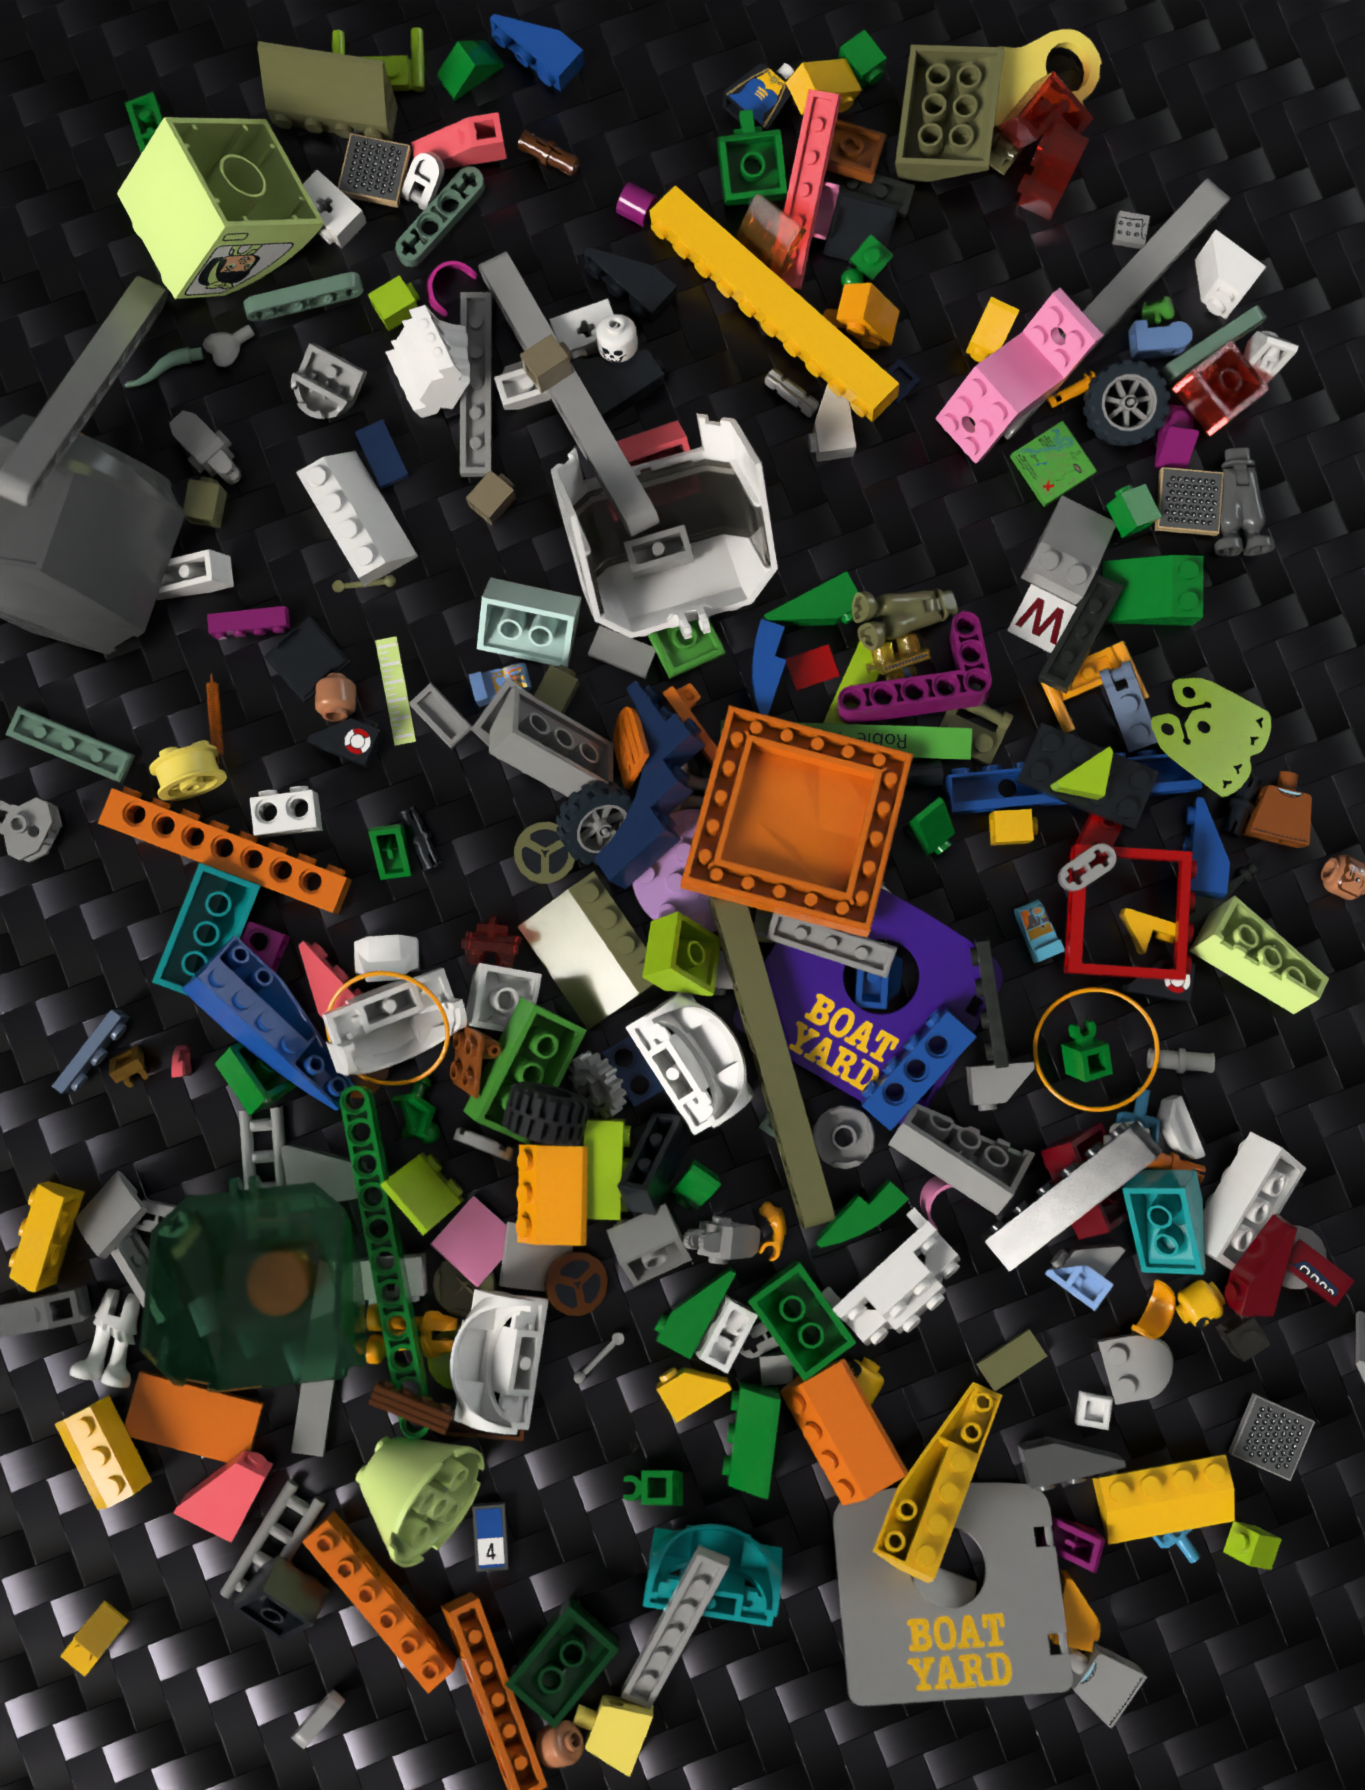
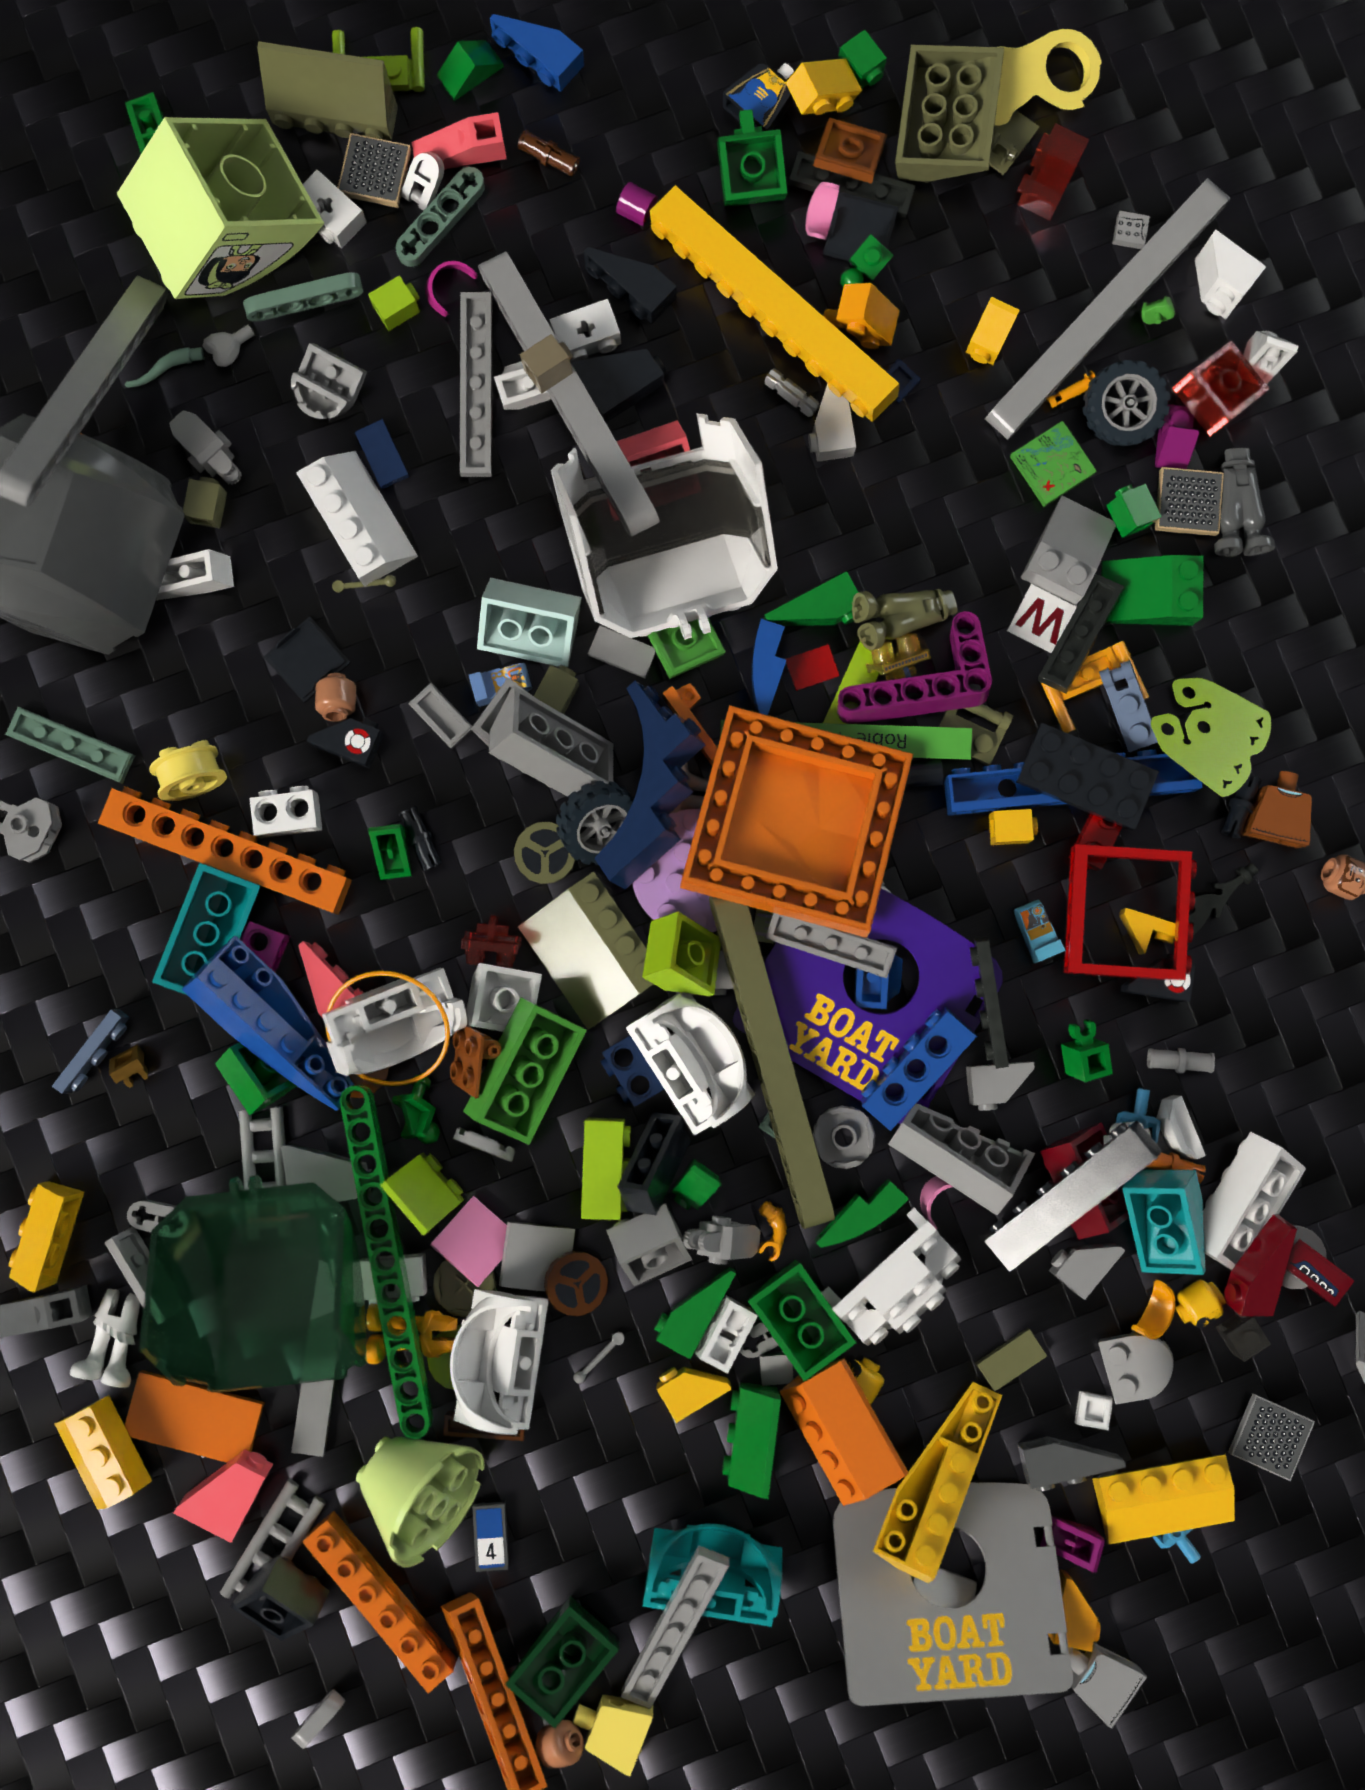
yellow slope [60,1601,129,1677] -> none
light grey slope [75,1170,149,1259] -> none
coral tile [172,1044,192,1077] -> none
orange piece [206,674,224,765] -> none
magenta piece [207,606,290,640] -> none
clear orange tile [246,1251,311,1316] -> none
white slope [354,935,419,982] -> none
reddish brown piece [368,1380,455,1435] -> none
yellowish green sticker [375,636,416,746] -> none
white slope [386,305,470,418] -> none
dark tan brick [466,470,516,526] -> none
black tyre [502,1082,591,1146] -> none
light orange slope [516,1144,588,1246] -> none
light grey gear [568,1051,627,1119] -> none
white head [596,314,638,362] -> none
orange window [613,707,650,790] -> none
light grey brick [623,525,694,580] -> none
green brick [623,1470,683,1506] -> none
clear orange slope [736,193,807,280] -> none
coral plate [772,89,841,290] -> none
green slope [903,797,955,856] -> none
bright pink bracket [935,288,1103,464] -> none
clear red brick [998,71,1094,150] -> none
light orange piece [1033,987,1160,1112] -> none
light blue slope [1045,1265,1114,1311] -> none
lime slope [1050,746,1113,800] -> none
light grey beam [1058,844,1116,891] -> none
medium blue leg [1128,320,1193,360] -> none
sand green beam [1159,305,1267,385] -> none
blue slope [1183,797,1230,899] -> none
yellowish green wedge [1189,895,1329,1014] -> none
lime brick [1223,1521,1282,1570] -> none

